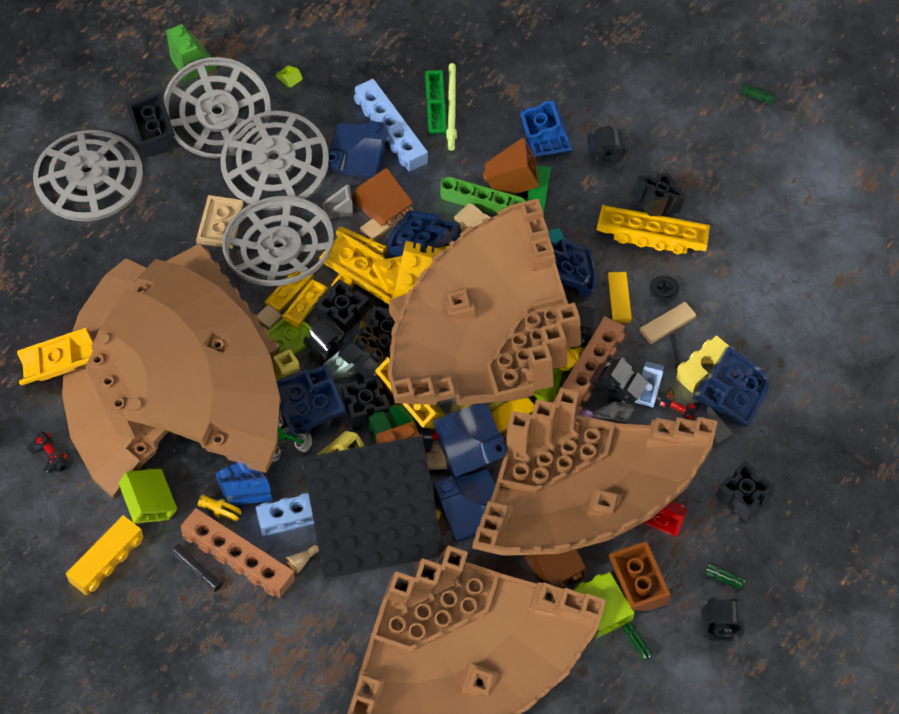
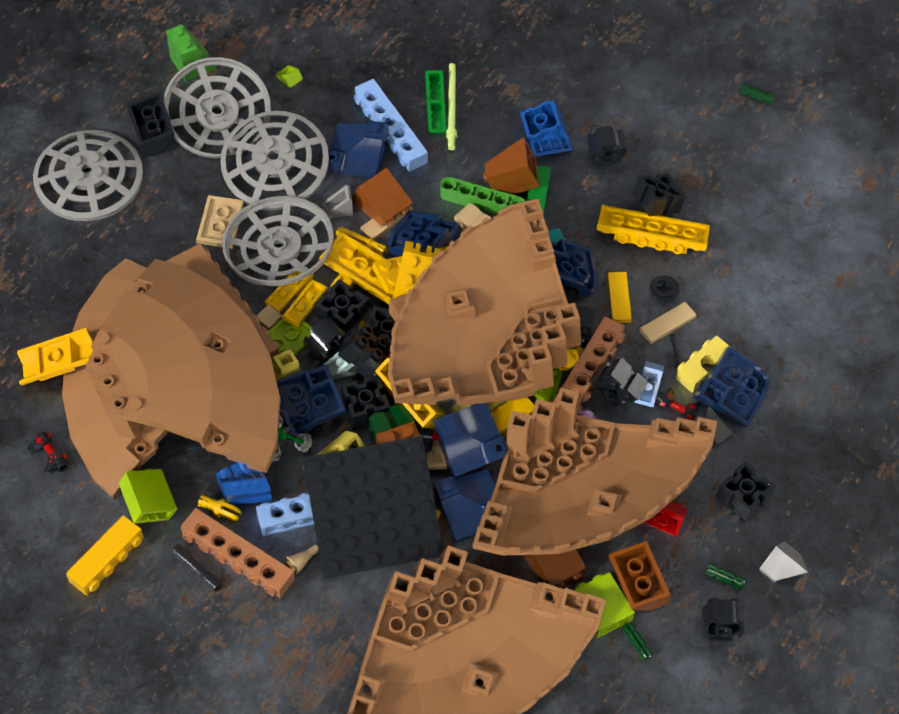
dark grey tile [593,401,634,424] -> none
none -> slope [759,541,808,582]

